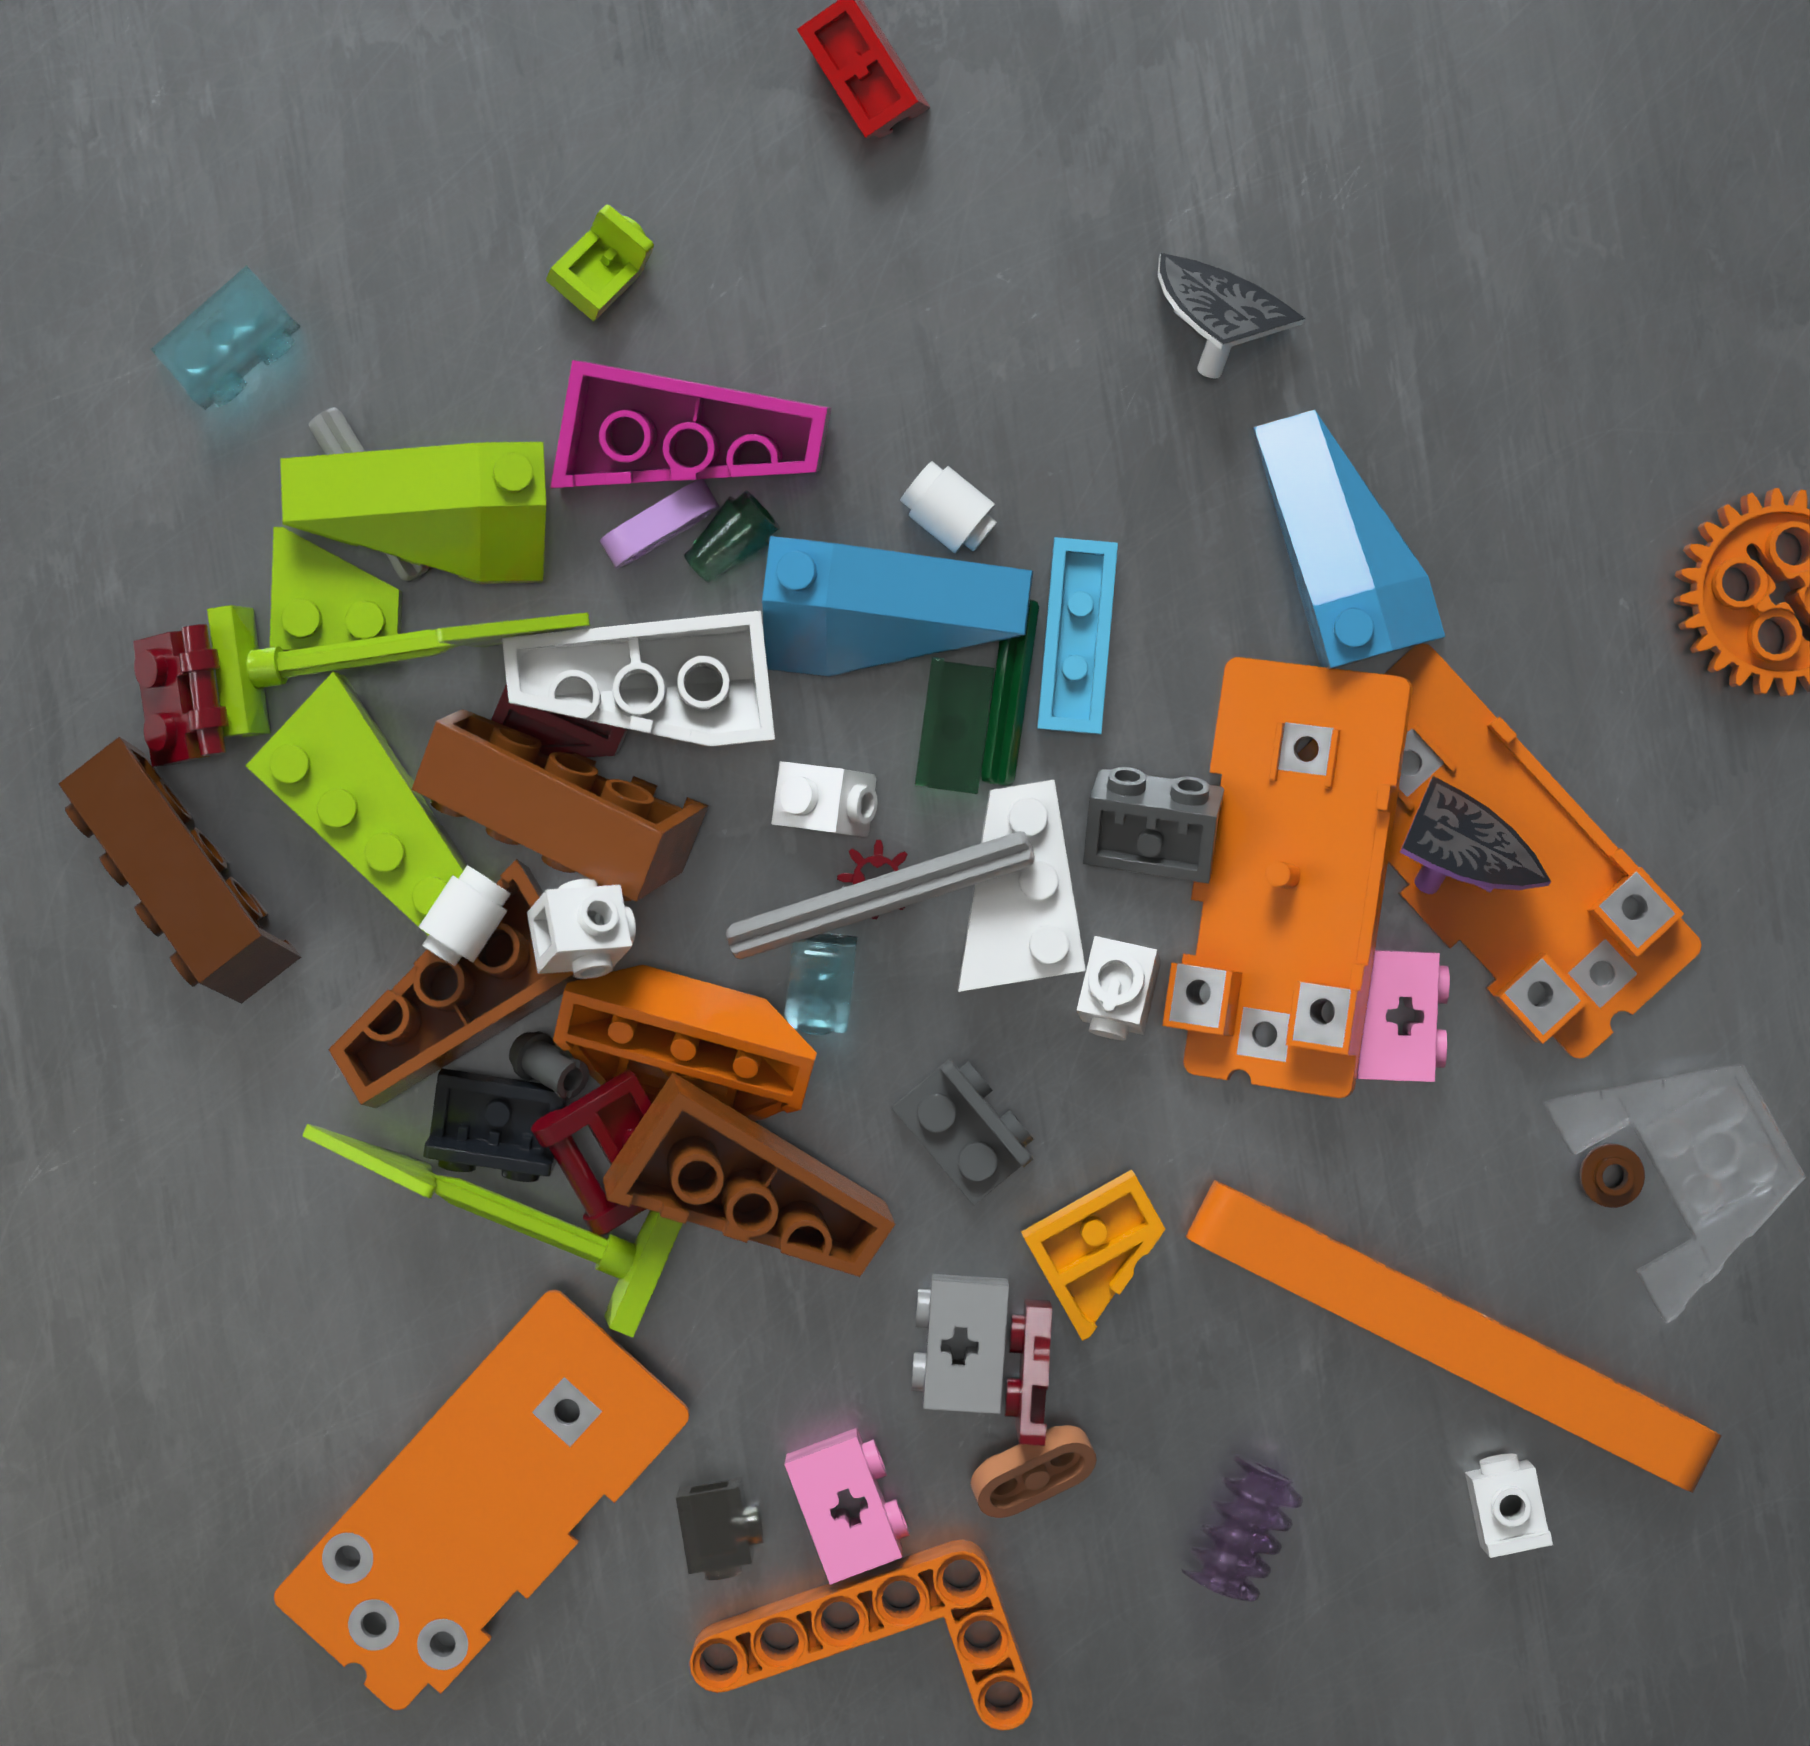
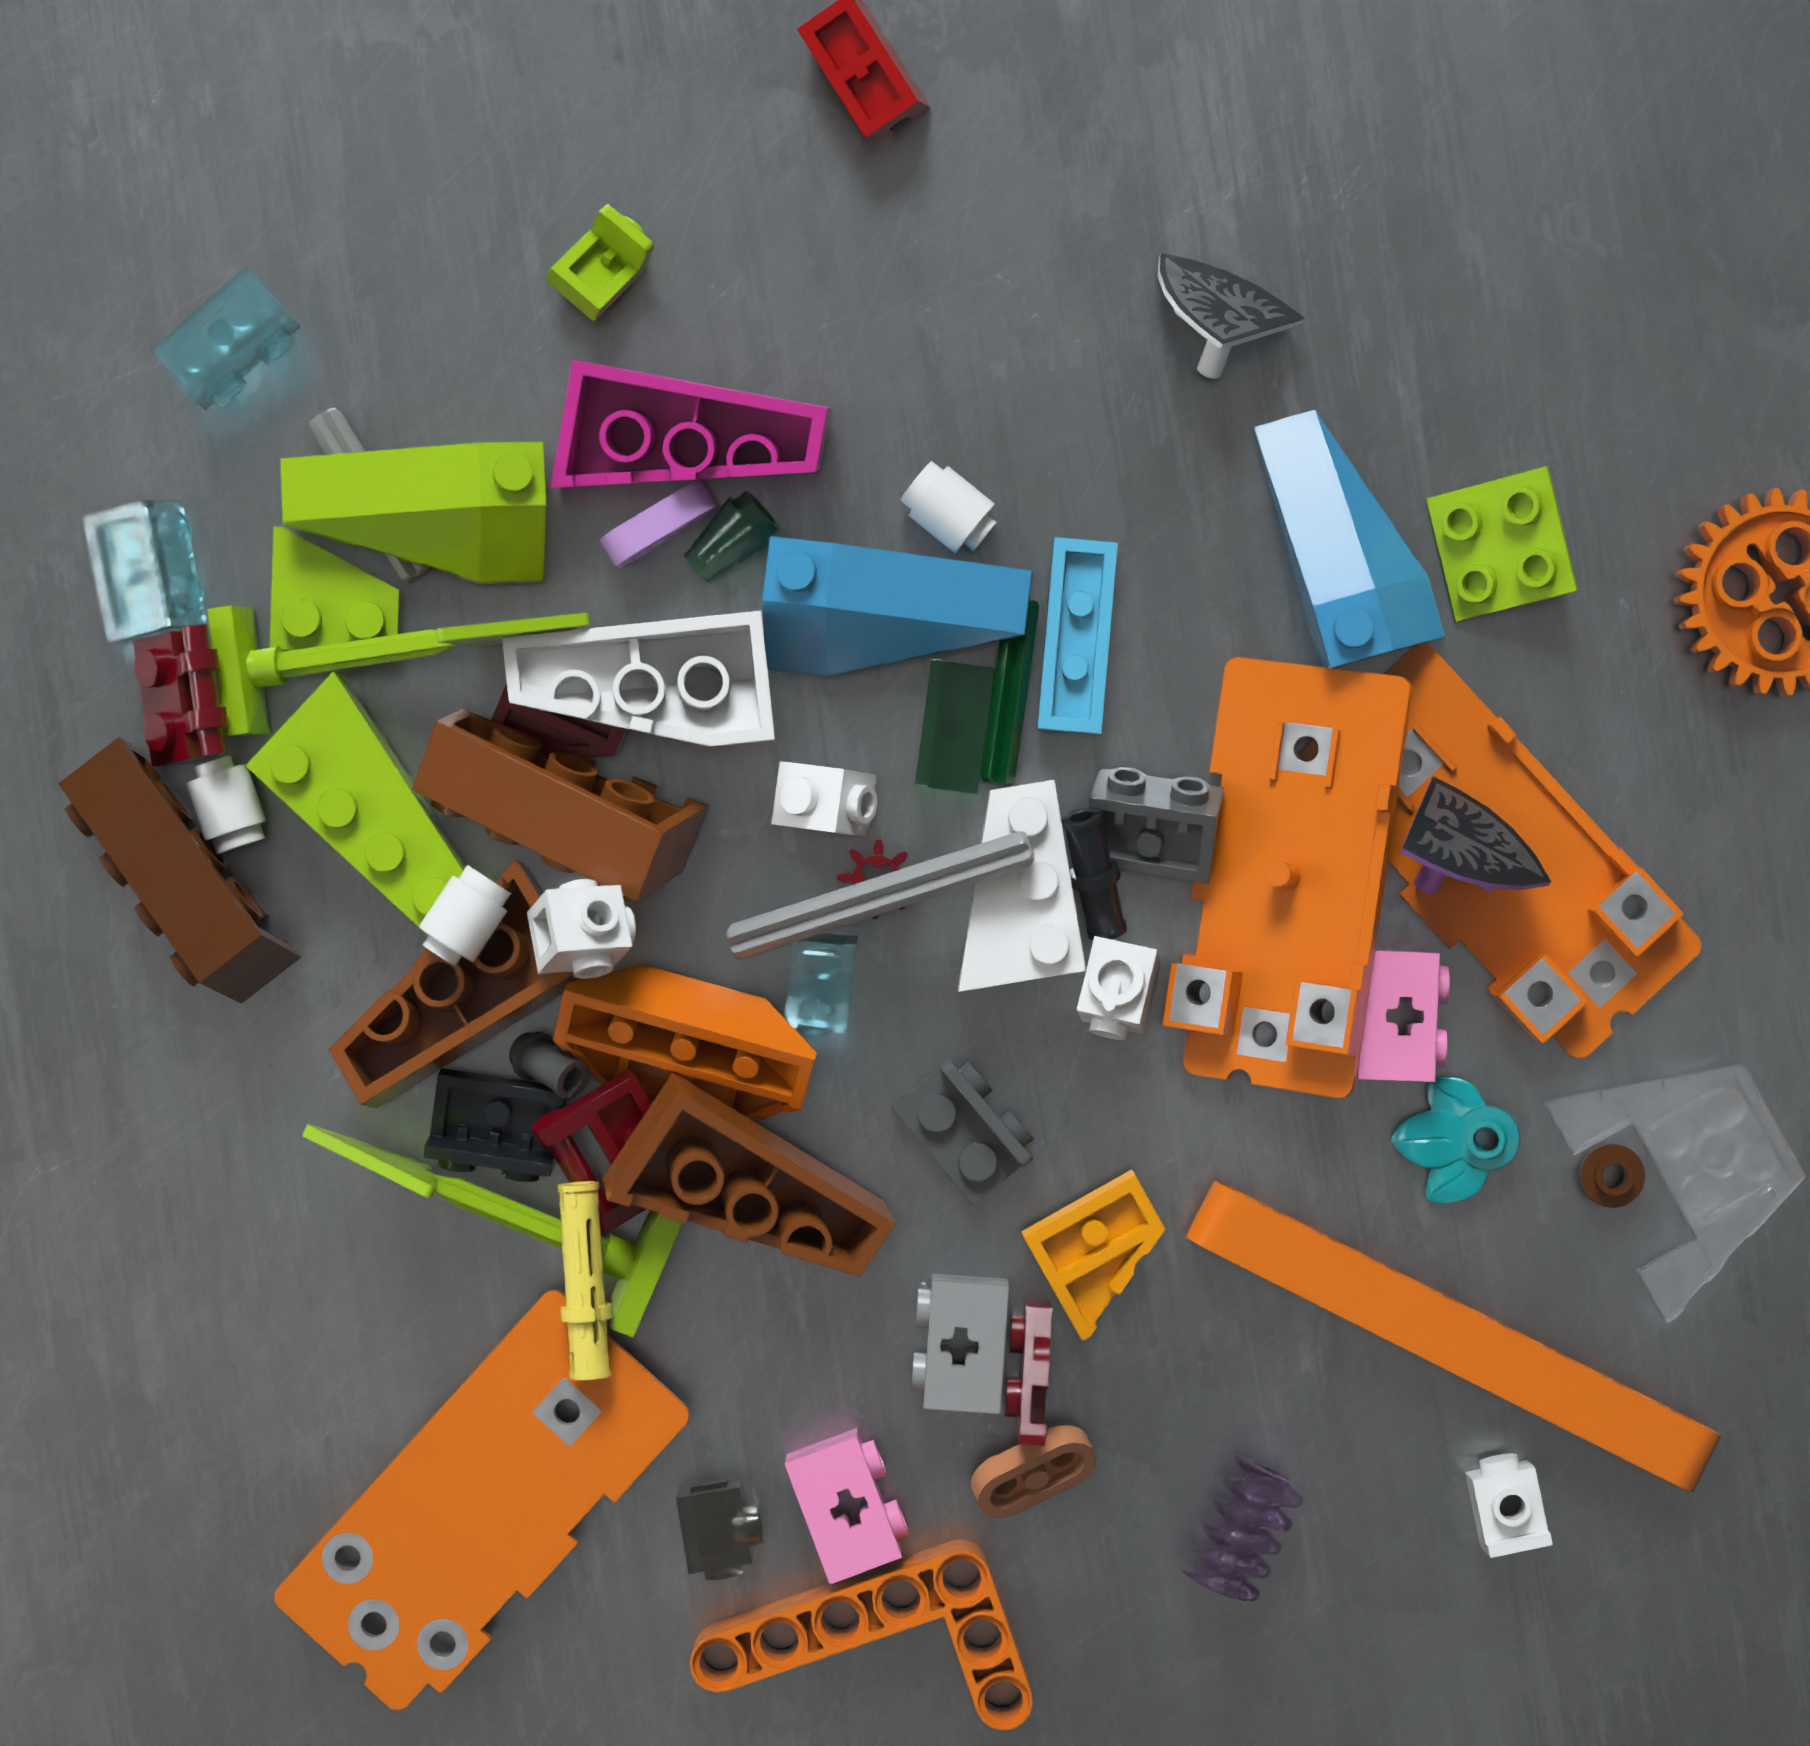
none -> clear light blue bracket [82,500,206,642]
none -> white brick [186,756,266,854]
none -> light yellow pin [557,1181,612,1380]
none -> black pin [1061,808,1127,940]
none -> teal plate [1391,1077,1521,1204]
none -> lime hinge [1426,466,1578,622]

